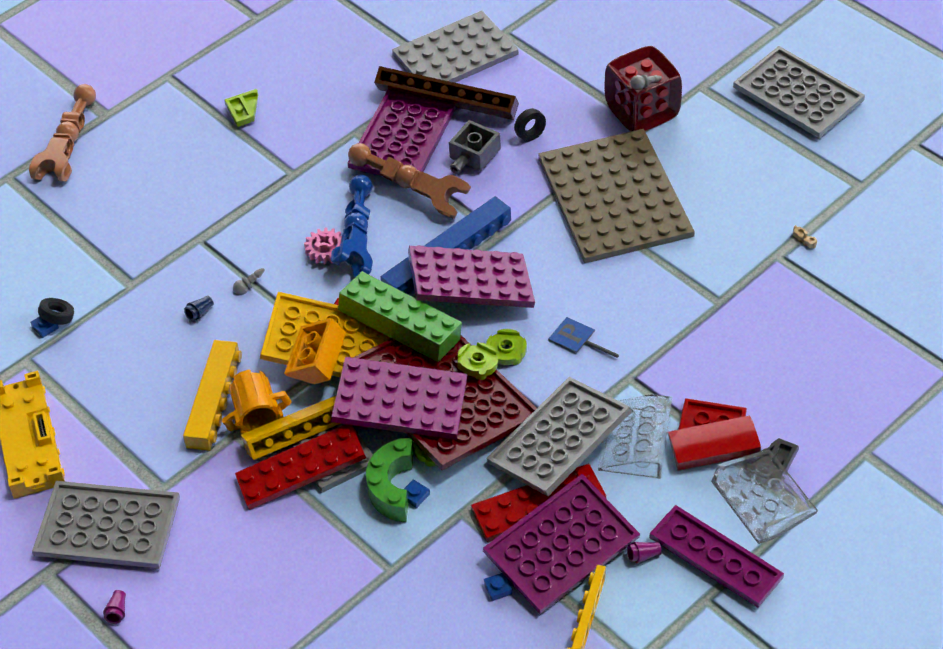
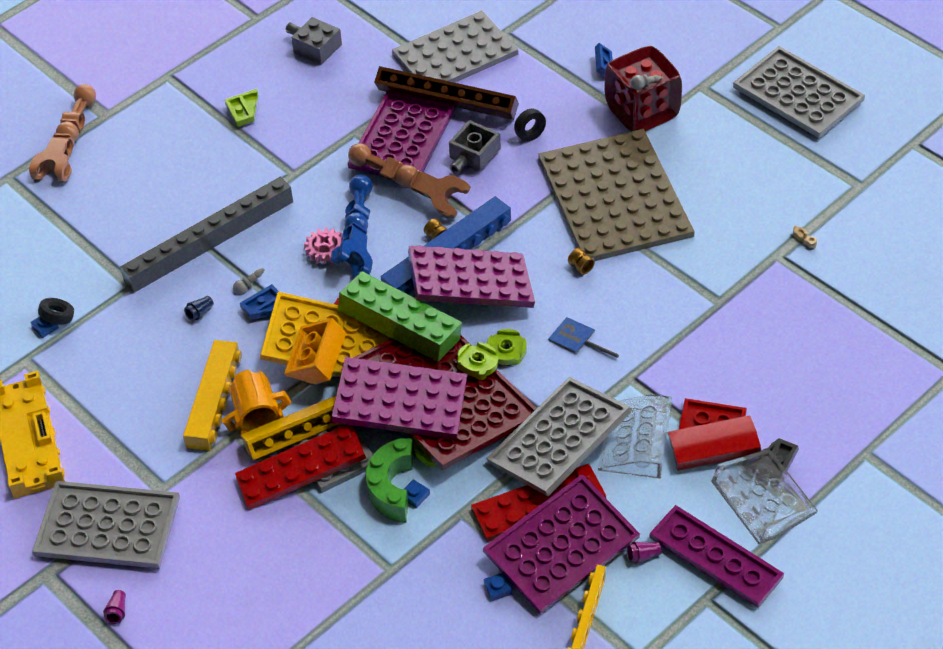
none -> dark grey brick [120,176,293,293]
none -> blue wing [240,284,279,320]
none -> dark grey brick [285,17,342,65]
none -> pearl gold wheel [423,219,447,240]
none -> pearl gold wheel [568,248,595,275]
none -> blue plate [595,43,613,76]

